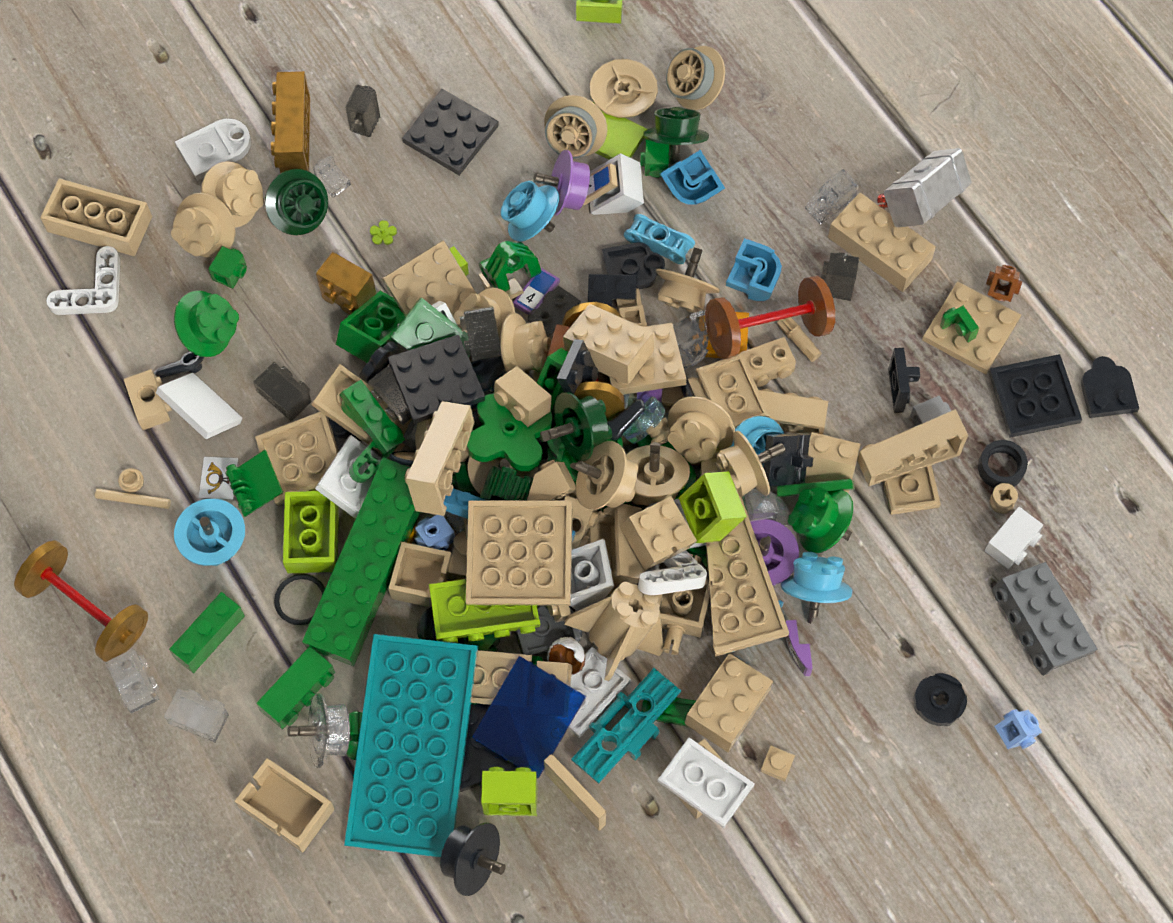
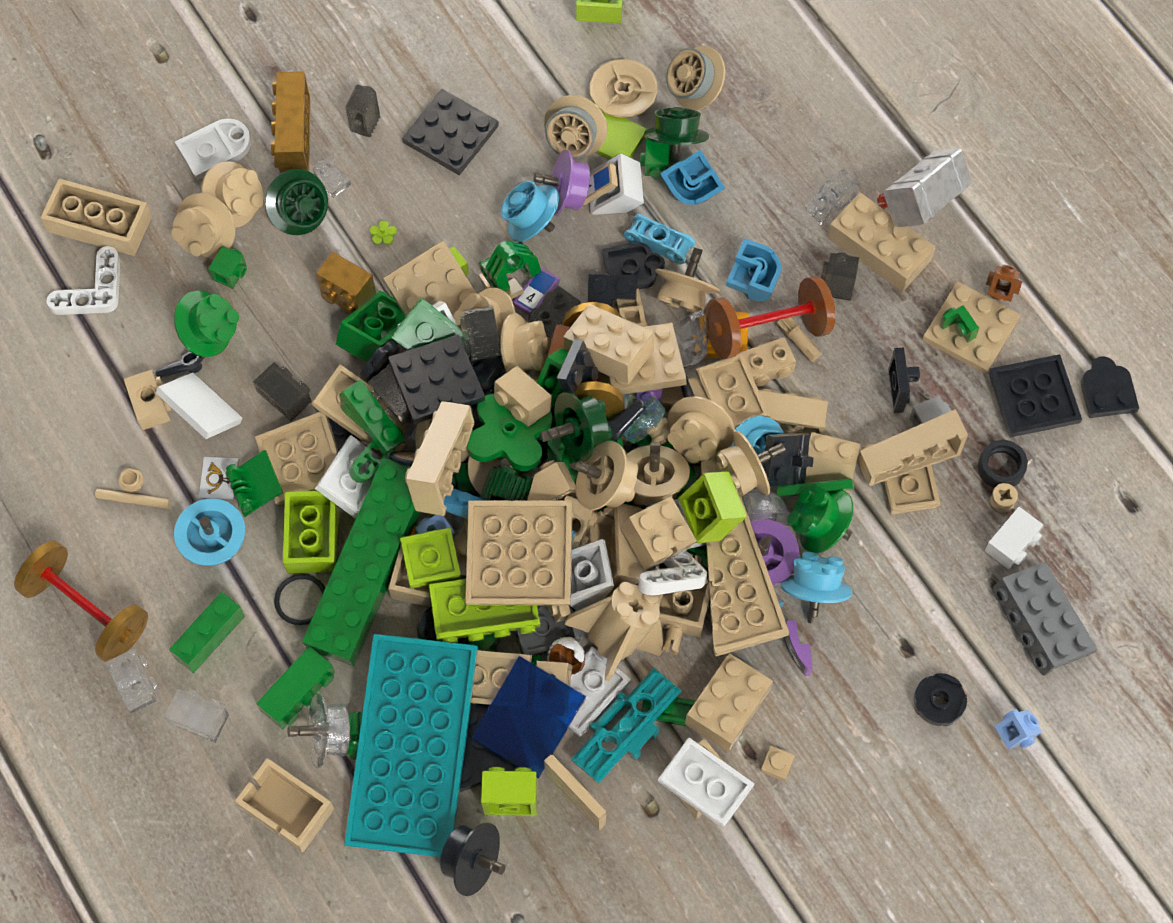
none -> lime plate [400,527,461,589]

